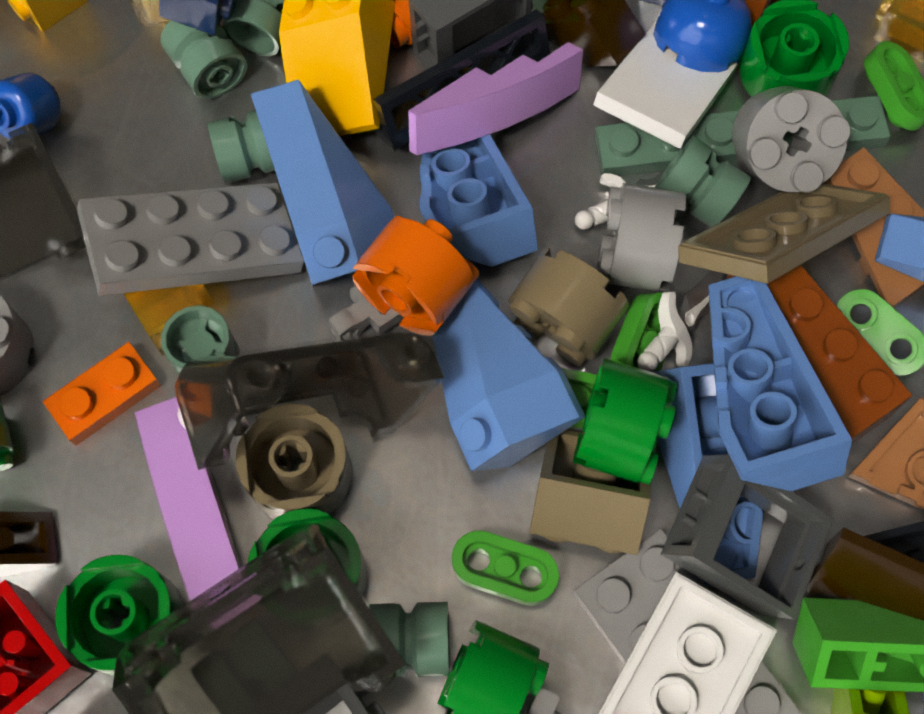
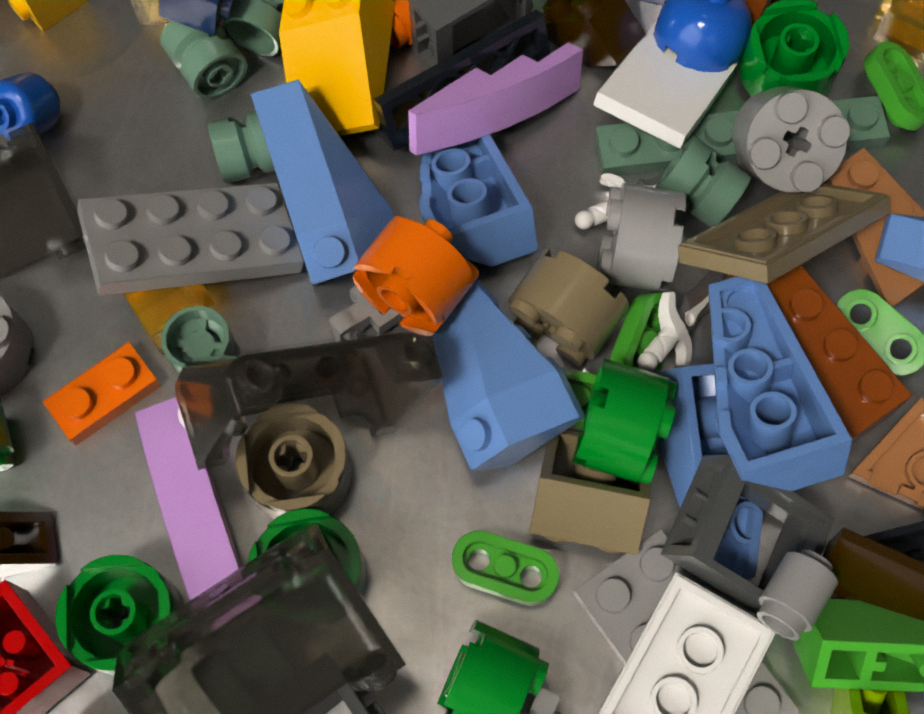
sand green wheel [367,602,450,678] -> none
none -> light grey brick [757,550,838,641]

